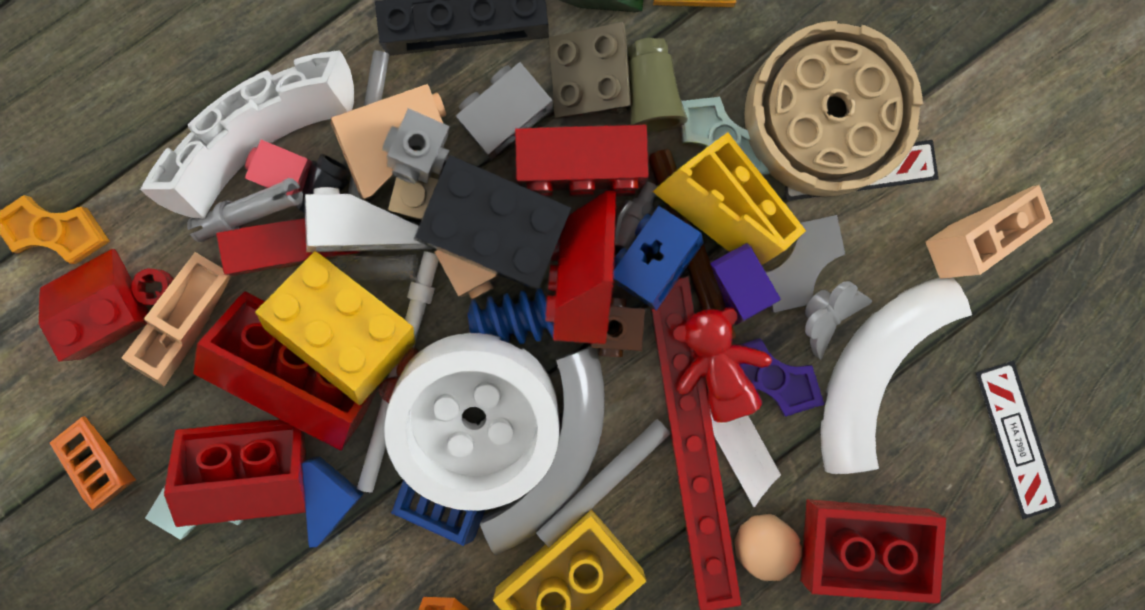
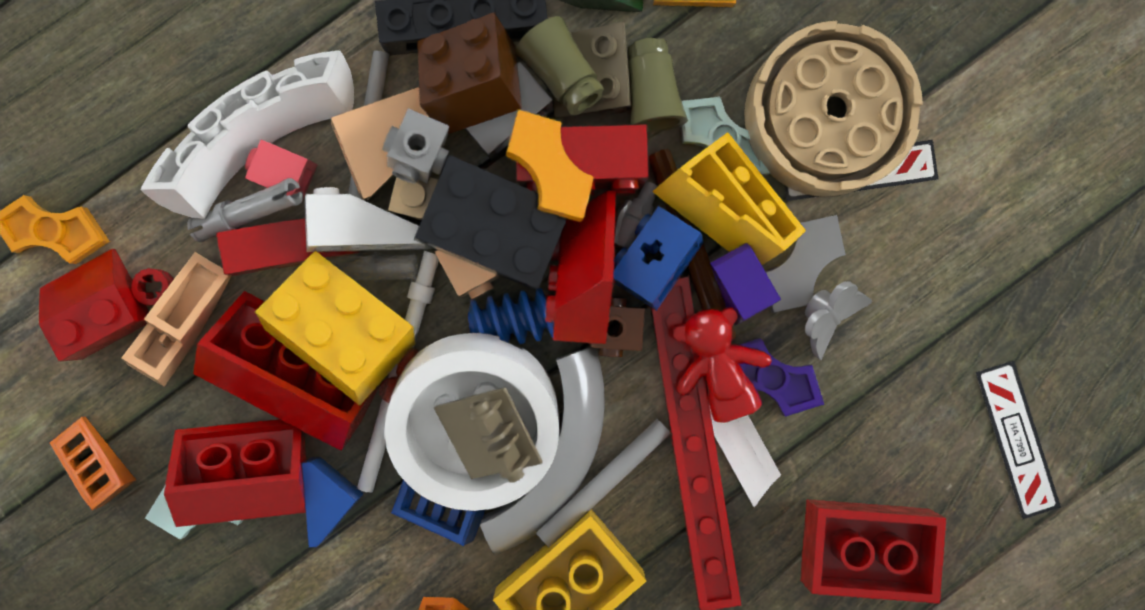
black cone [296,154,350,213] -> none
light nougat hair [734,514,802,581] -> none
white brick [820,278,972,474] -> none
light nougat slope [925,185,1053,279] -> none
none -> reddish brown brick [417,12,522,134]
none -> dark tan hinge [434,387,543,483]
none -> light orange tile [506,110,594,222]
none -> olive plant [515,16,604,116]

